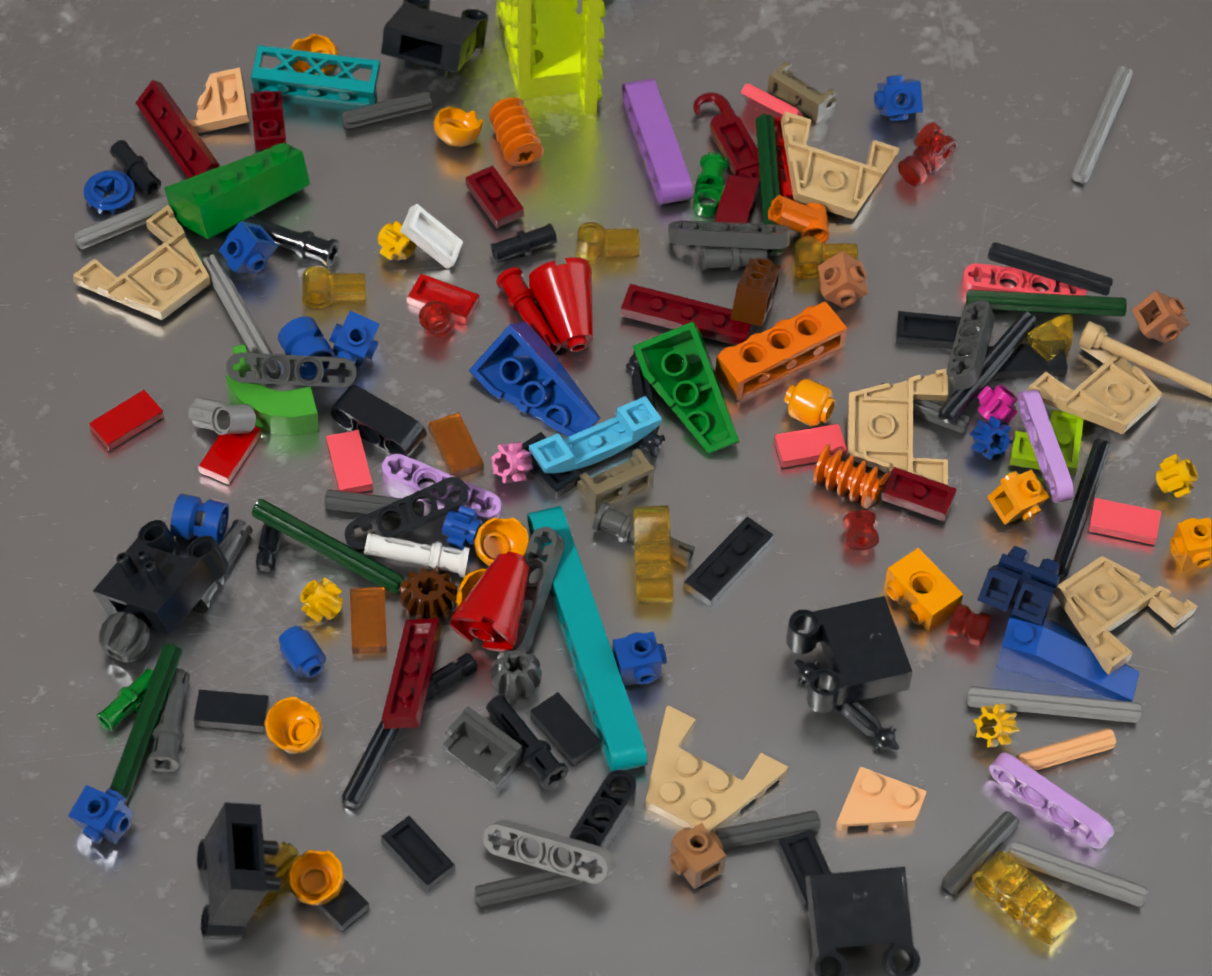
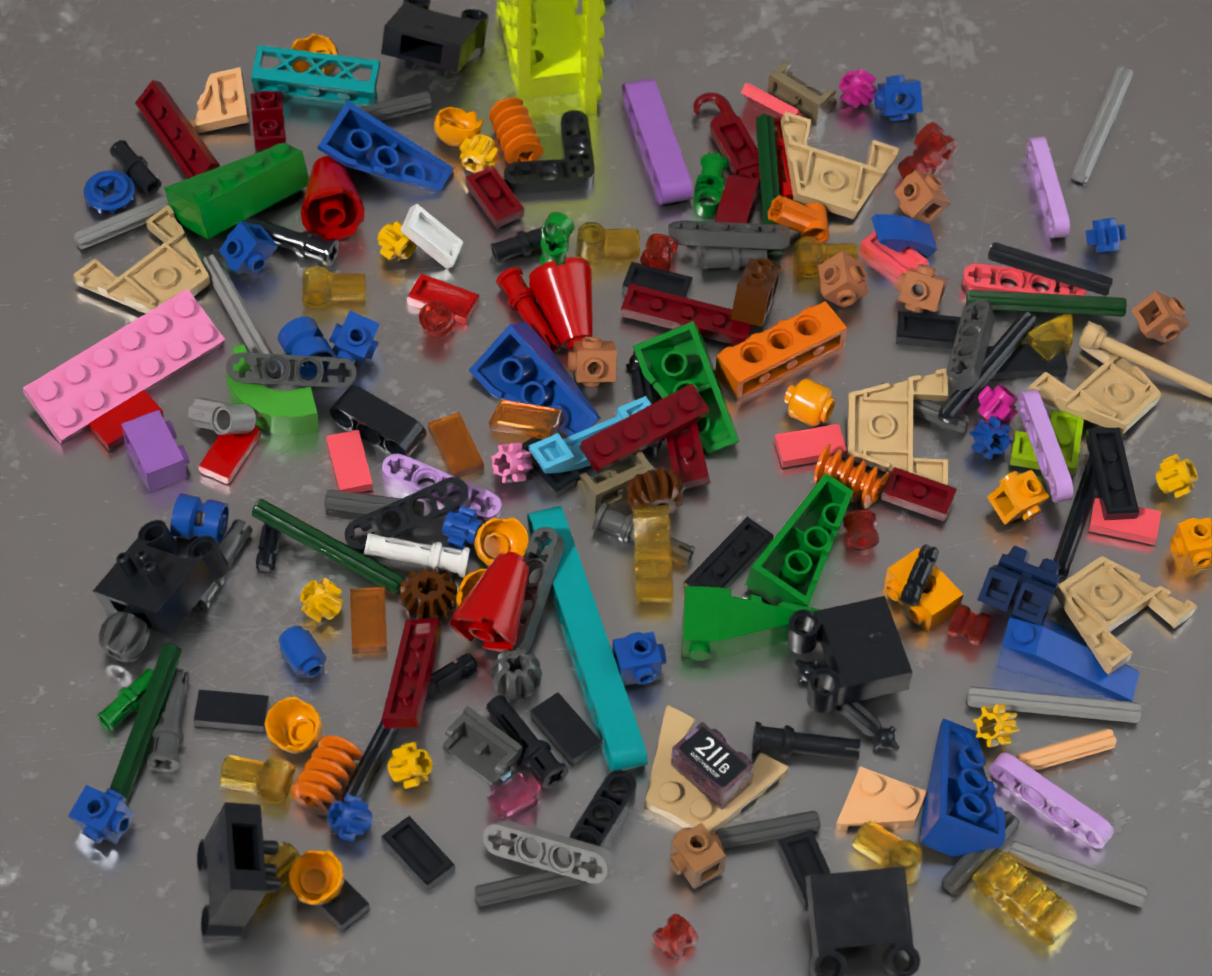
none -> bright pink plate [23,288,225,445]
none -> medium lavender brick [121,410,190,493]
none -> clear yellow piece [219,755,296,805]
none -> orange piece [291,735,363,816]
none -> red cone [301,156,365,241]
none -> blue wedge [317,101,454,193]
none -> blue gear [327,794,373,842]
none -> yellow gear [388,742,432,789]
none -> yellow gear [459,134,499,173]
none -> clear pink head [486,769,542,823]
none -> clear orange tile [488,400,563,439]
none -> black beam [504,110,595,194]
none -> green connector [540,212,575,266]
none -> nougat brick [568,337,617,387]
none -> dark red plate [579,384,710,474]
none -> black tile [622,262,693,298]
none -> reddish brown gear [626,468,684,519]
none -> clear red wheel [640,234,678,271]
none -> clear red wheel [652,913,698,961]
none -> dark red plate [666,422,711,490]
none -> brick [671,721,754,811]
none -> green wedge [681,586,820,661]
none -> green wedge [745,473,854,607]
none -> black pin [752,721,861,762]
none -> dark pink gear [839,68,877,109]
none -> clear yellow piece [852,820,922,885]
none -> coral tile [860,231,929,279]
none -> blue slope [871,214,938,256]
none -> nougat brick [894,170,951,225]
none -> nougat brick [896,264,949,313]
none -> black axle [901,544,939,606]
none -> blue wedge [920,719,1005,857]
none -> lavender beam [1026,136,1070,239]
none -> blue gear [1085,217,1127,253]
none -> black tile [1085,428,1139,520]

